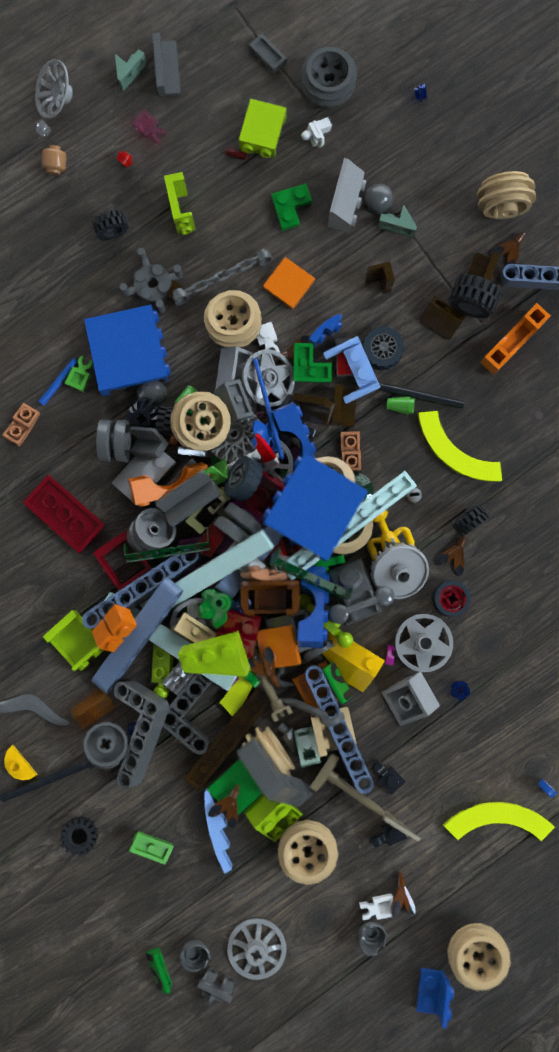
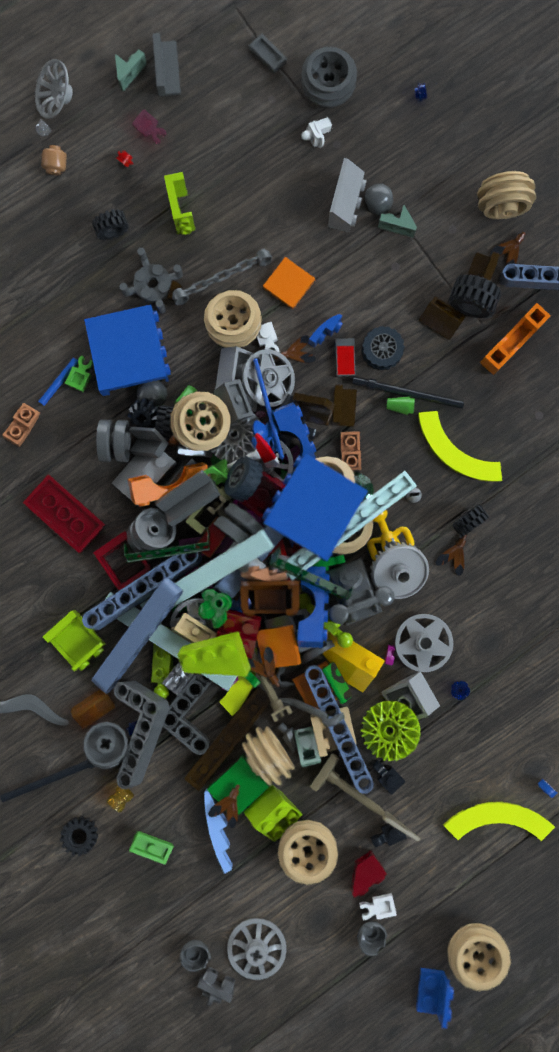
yellow plate [4,745,38,780] -> none
orange piece [91,604,137,653] -> none
green slope [145,947,172,994] -> none
dark red piece [221,147,250,160] -> none
dark grey beam [237,738,314,807] -> none
lime panel [239,99,286,158] -> none
green plate [271,183,312,231] -> none
green plate [293,343,332,383] -> none
light blue plate [323,336,381,404] -> none
dark brown panel [364,261,395,294] -> none
reddish brown piece [390,872,415,917] -> none
wheel [432,581,471,617] -> none
none -> clear yellow wheel [107,786,134,812]
none -> dark red slope [351,850,387,898]
none -> lime wheel [361,701,420,761]

